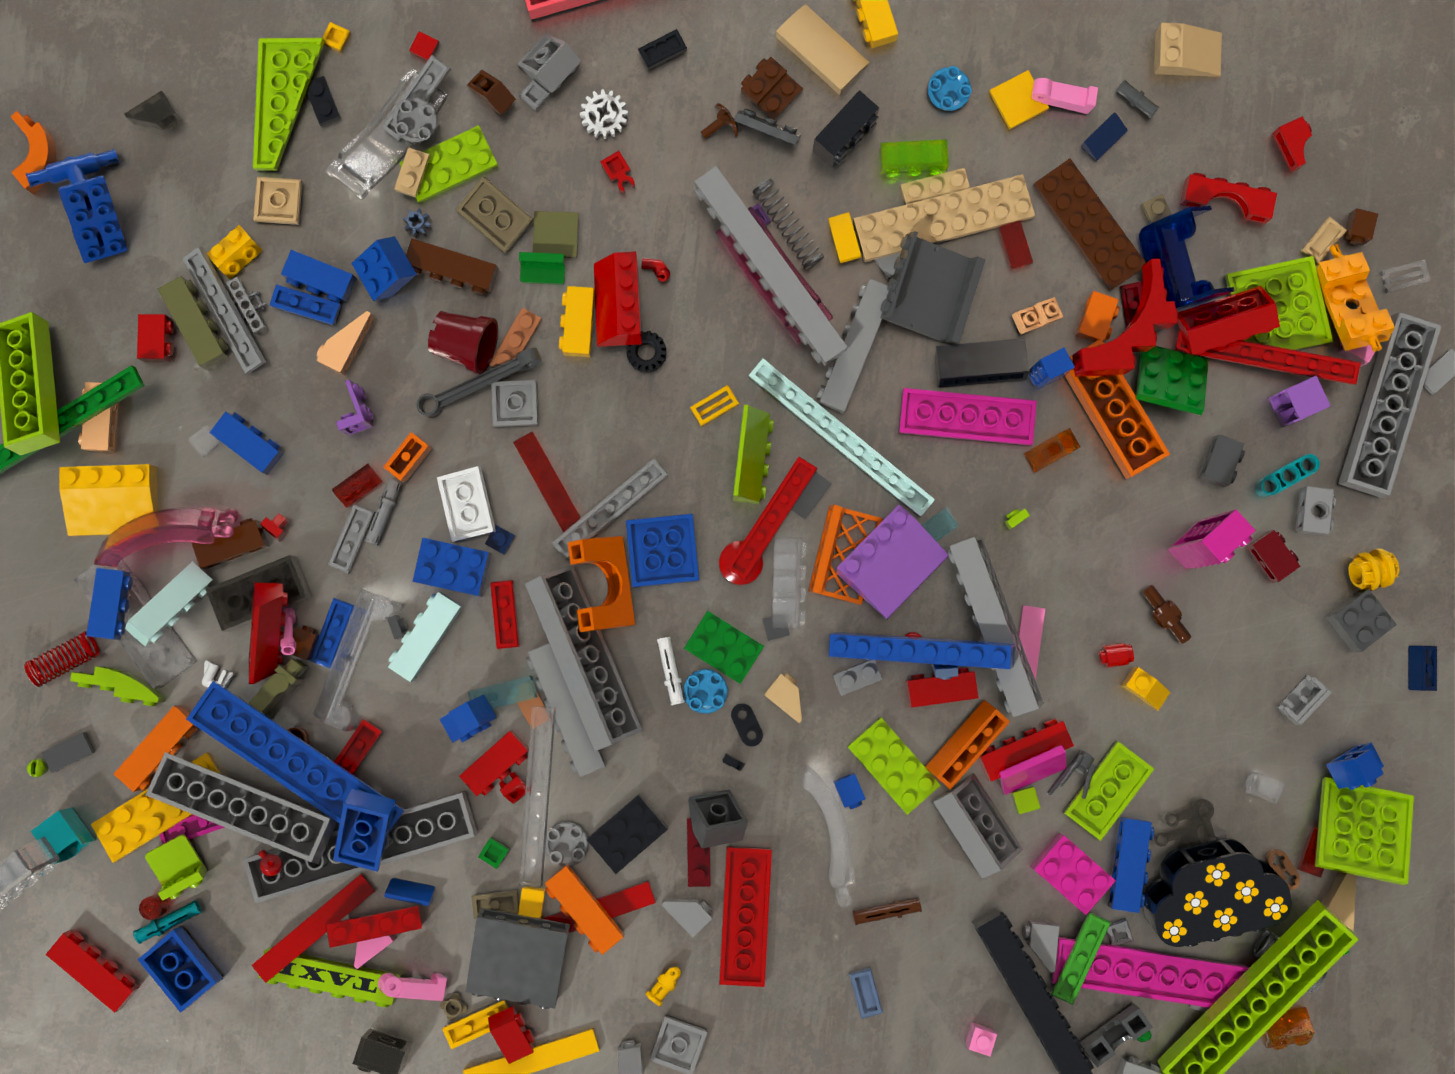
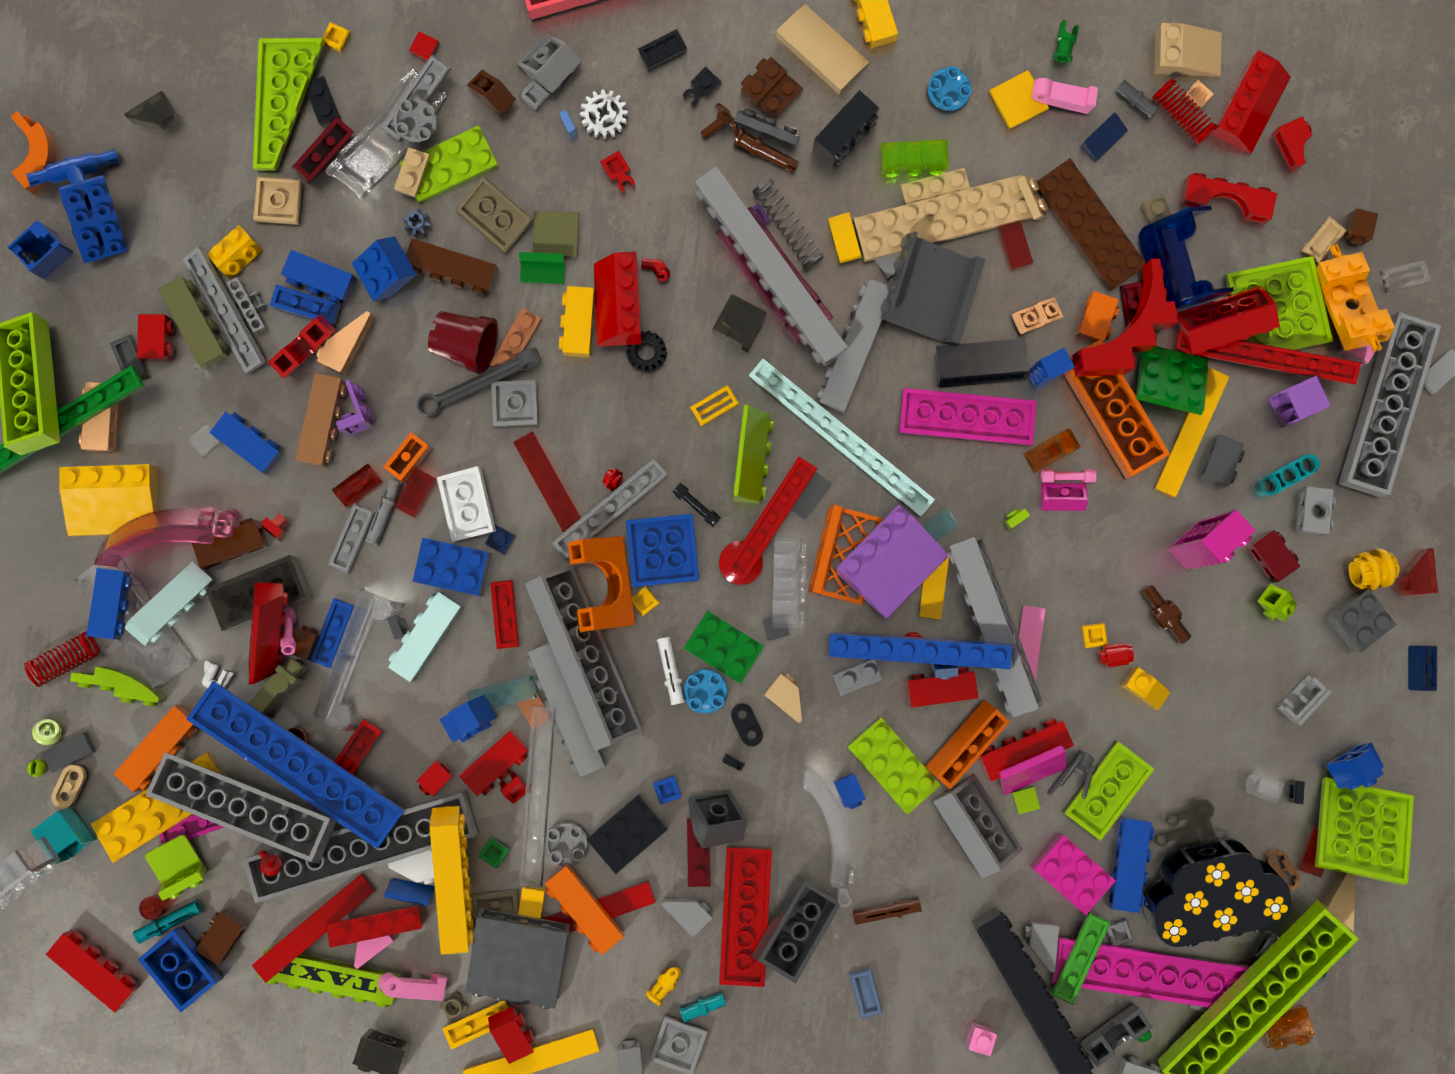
blue slope [333,789,396,872] -> none
none -> blue piece [7,221,73,279]
none -> yellowish green hat [32,719,62,745]
none -> tan plate [51,764,87,808]
none -> dark grey tile [110,335,149,379]
none -> reddish brown piece [195,909,249,966]
none -> red arch [268,315,337,379]
none -> dark red brick [291,117,354,182]
none -> medium nougat brick [295,373,347,468]
none -> white slope [388,850,434,885]
none -> clear red plate [394,468,436,518]
none -> red brick [417,760,455,796]
none -> yellow brick [430,806,474,955]
none -> medium blue tile [559,110,578,139]
none -> red plate [603,468,623,491]
none -> yellow tile [631,586,660,617]
none -> blue plate [653,776,682,805]
none -> black bar [672,483,721,527]
none -> teal pin [679,992,727,1023]
none -> black plate [683,66,721,107]
none -> clear smoke piece [712,294,767,353]
none -> reddish brown pin [733,128,799,174]
none -> dark grey brick [751,877,842,984]
none -> yellow tile [918,553,949,620]
none -> tan plate [1016,175,1048,220]
none -> bright pink bar [1041,469,1096,483]
none -> dark pink slope [1041,483,1088,511]
none -> green piece [1053,20,1079,63]
none -> yellow tile [1081,623,1108,648]
none -> red piece [1152,78,1218,145]
none -> yellow tile [1154,367,1229,498]
none -> light nougat tile [1183,79,1214,112]
none -> red slope [1212,50,1291,154]
none -> lime brick [1258,583,1297,622]
none -> black tile [1288,780,1305,804]
none -> clear red slope [1399,548,1438,596]

